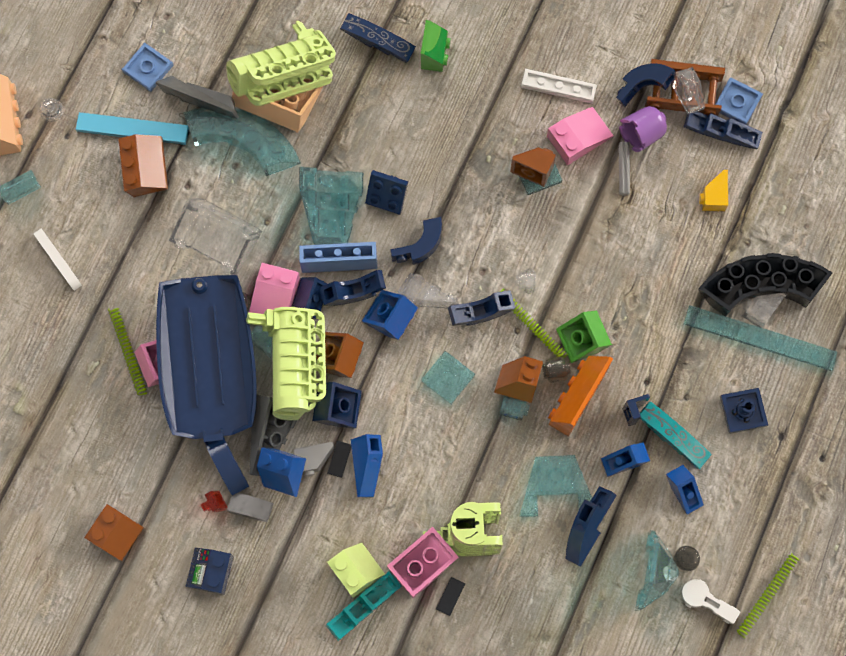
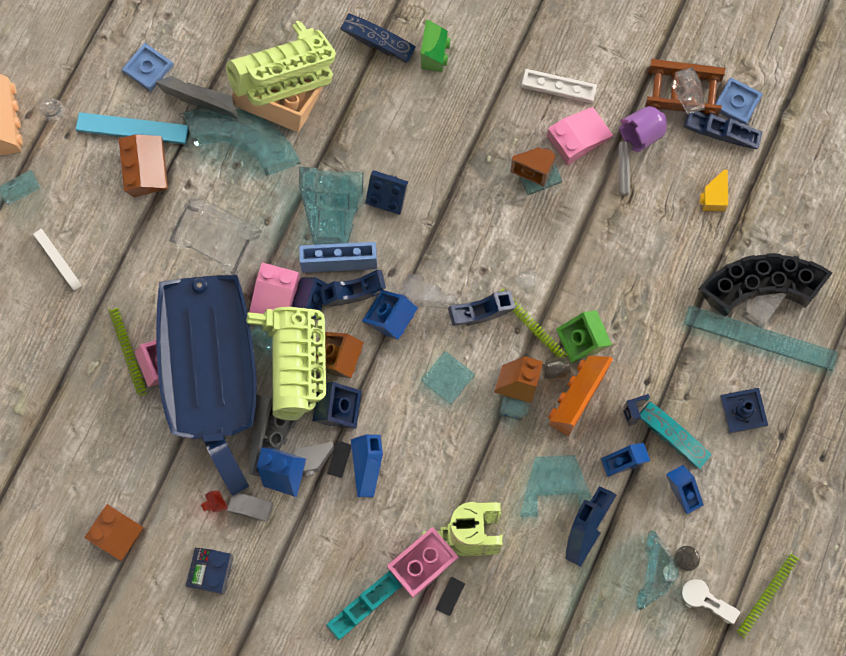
yellowish green slope [327,543,385,599] -> none
dark blue arch [390,217,442,265] -> none
dark blue arch [616,63,677,107] -> none

